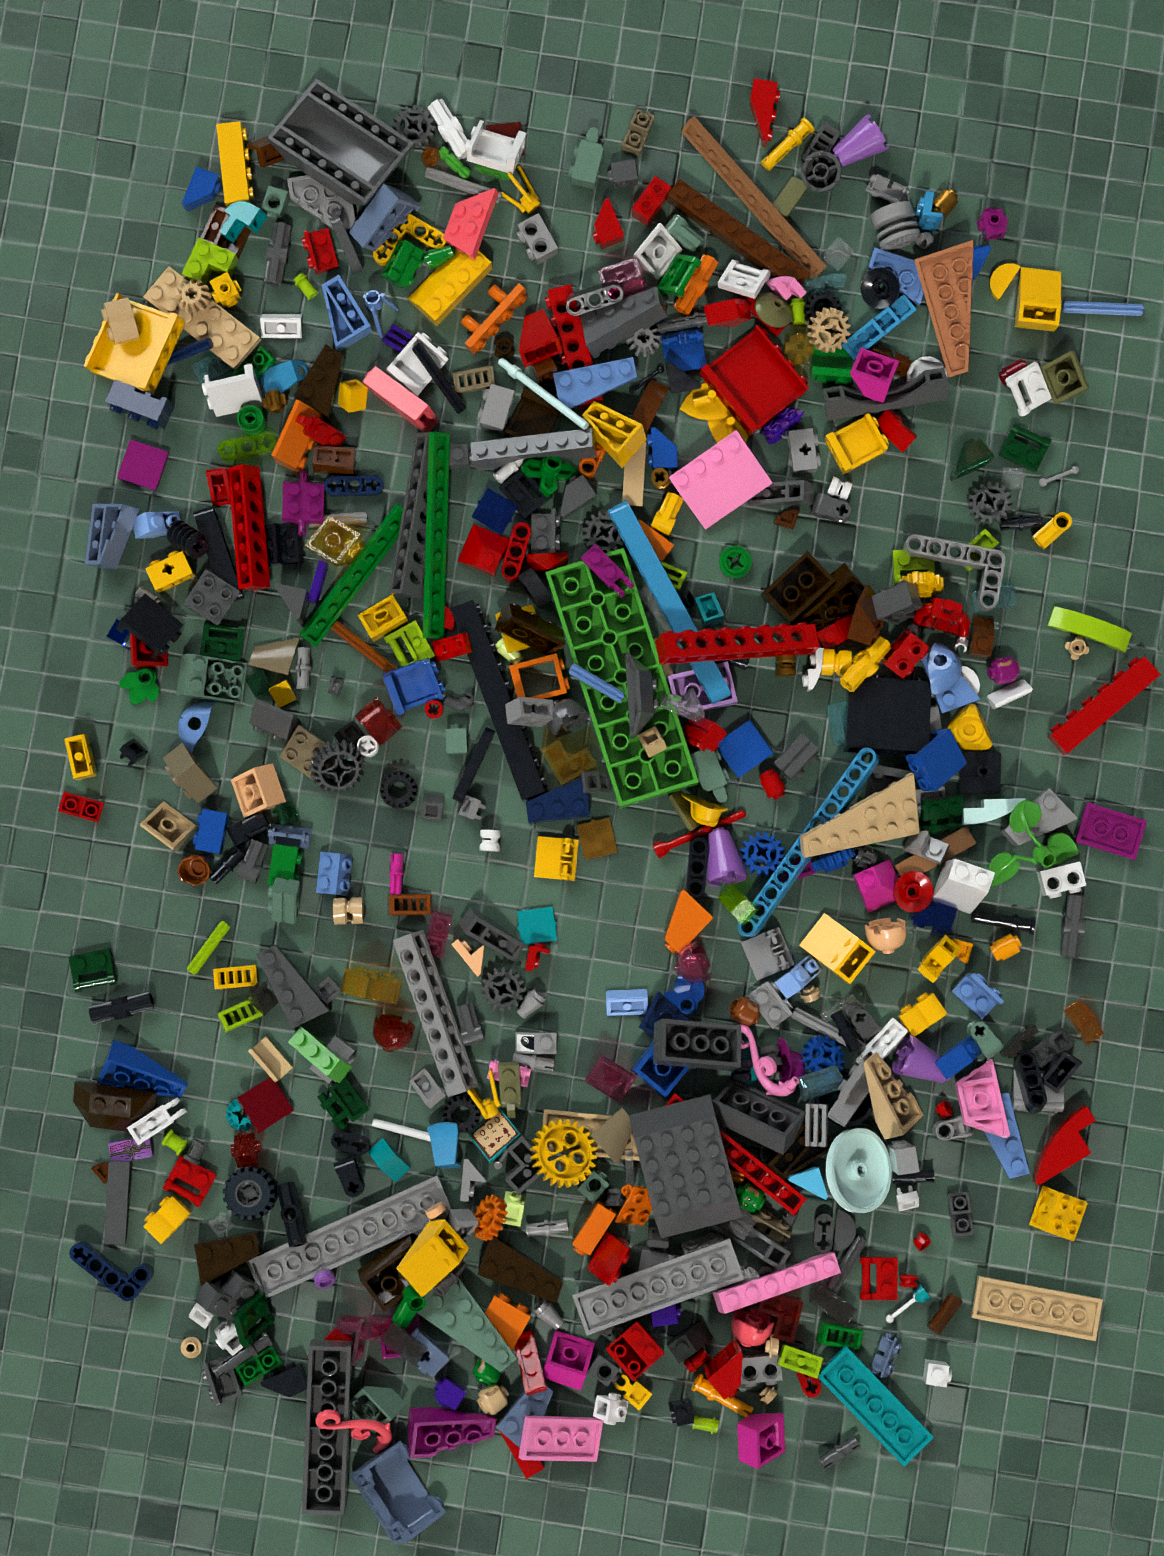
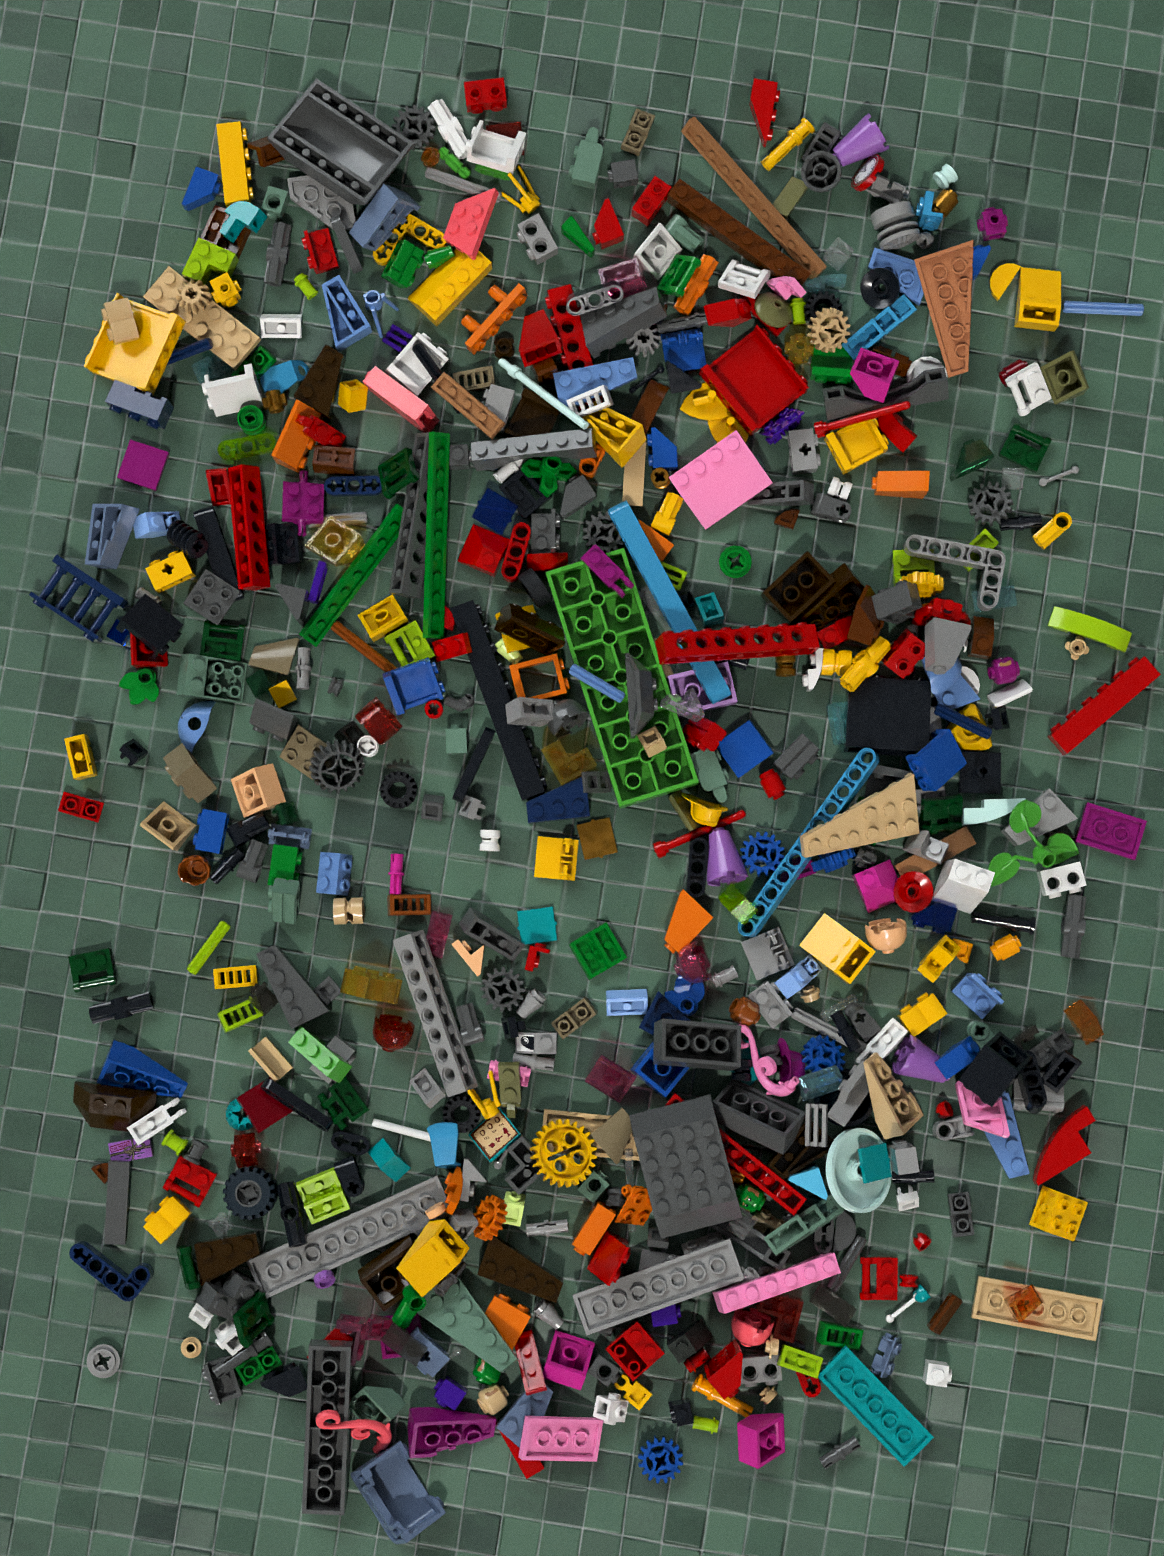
none -> dark blue fence [29,554,128,642]
none -> light grey gear [87,1344,121,1378]
none -> dark green plate [176,1245,201,1290]
none -> black beam [260,1078,333,1132]
none -> lime slope [296,1167,350,1224]
none -> dark green plate [378,447,420,499]
none -> medium nougat tile [431,372,505,439]
none -> orange slope [444,1166,463,1215]
none -> red brick [464,77,507,114]
none -> black tile [501,1016,526,1039]
none -> dark tan slope [551,997,598,1039]
none -> green slope [561,216,595,258]
none -> white slope [566,385,614,417]
none -> green slope [568,922,627,980]
none -> blue gear [638,1436,683,1484]
none -> light grey pin [711,965,738,988]
none -> sand green slope [763,1194,844,1256]
none -> red piece [814,401,911,438]
none -> tile [851,154,884,192]
none -> teal piece [858,1143,892,1184]
none -> orange slope [871,471,930,499]
none -> light grey slope [925,617,971,675]
none -> light aqua wheel [933,164,958,190]
none -> dark blue axle [934,704,993,739]
none -> black slope [959,1031,1033,1107]
none -> black tile [984,708,1010,730]
none -> clear orange slope [1004,1284,1043,1322]

